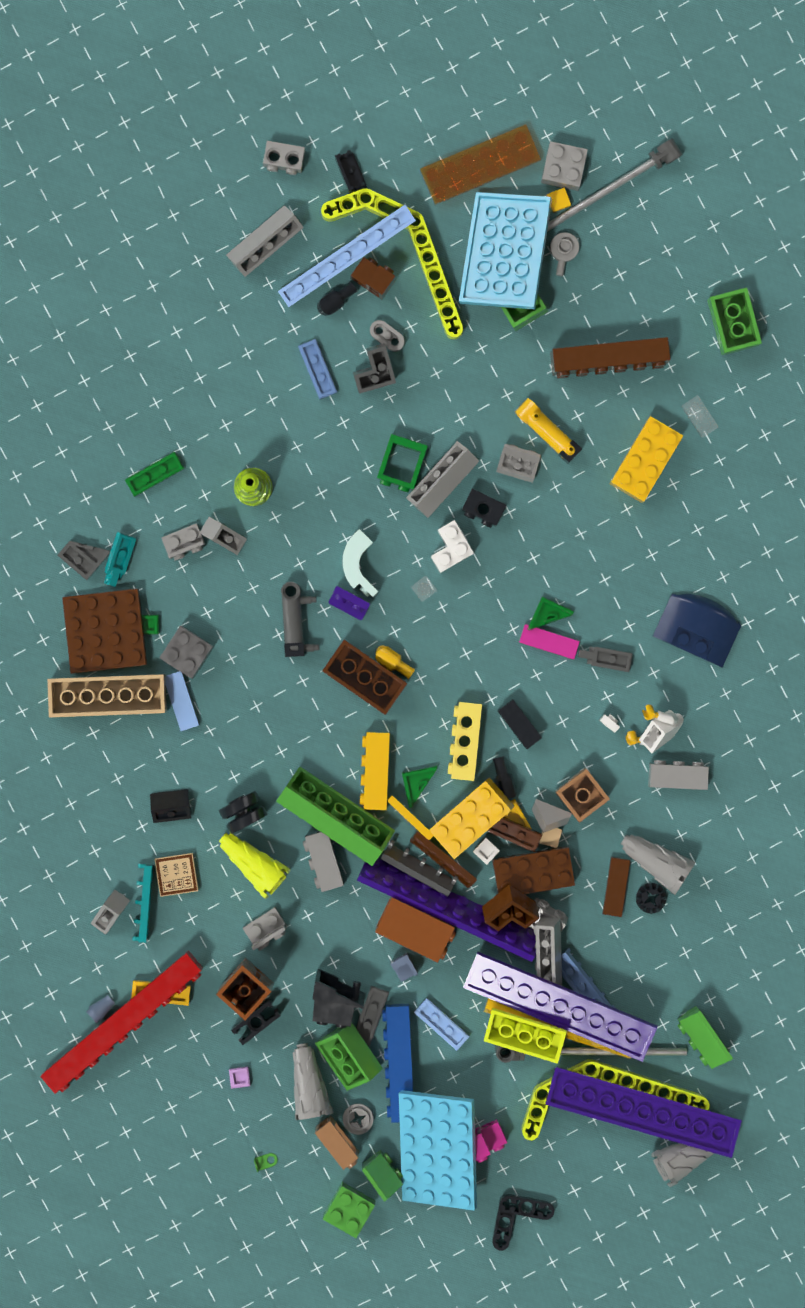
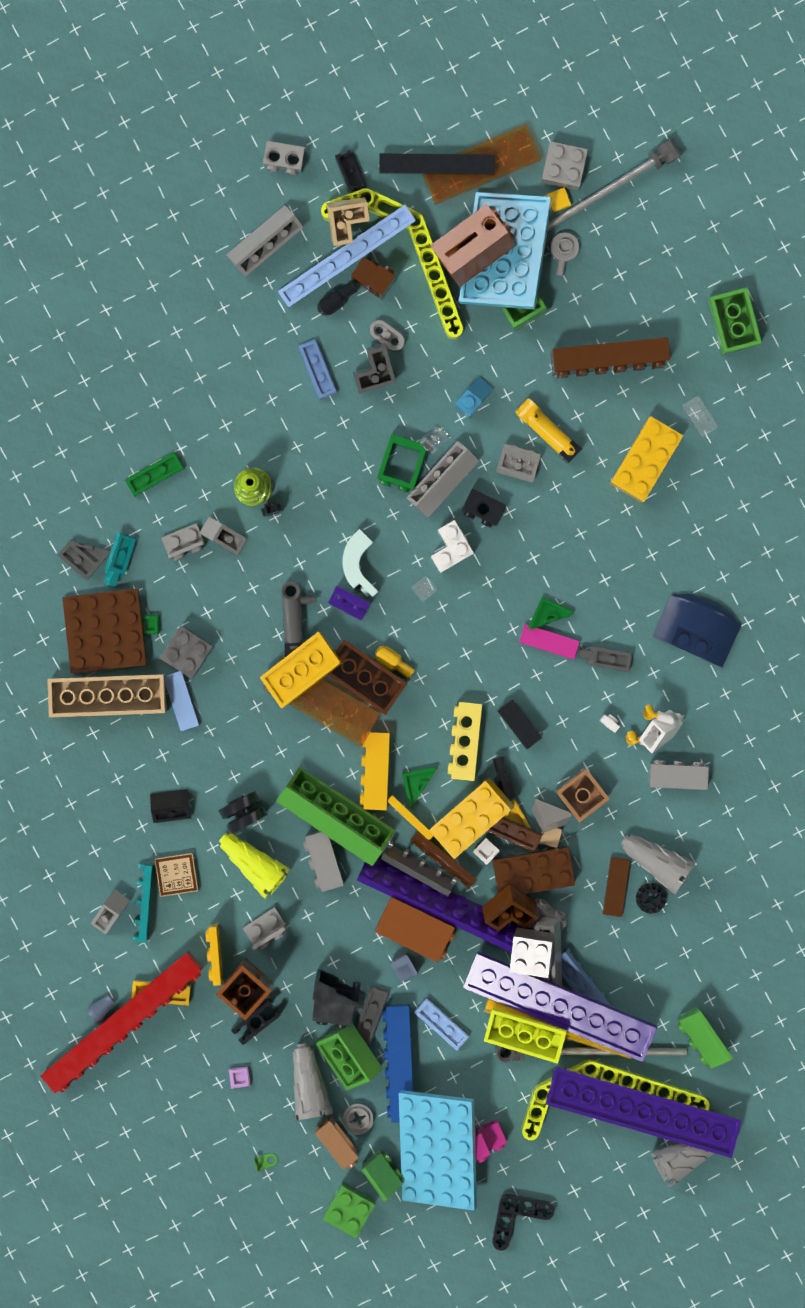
none -> yellow plate [205,923,223,986]
none -> yellow plate [260,632,343,709]
none -> black plate [261,501,282,517]
none -> clear orange plate [263,656,381,747]
none -> tan brick [326,197,370,246]
none -> black tile [379,153,495,175]
none -> clear plate [419,424,451,454]
none -> brick [430,204,516,287]
none -> dark azure slope [455,377,494,418]
none -> brick [510,928,555,978]

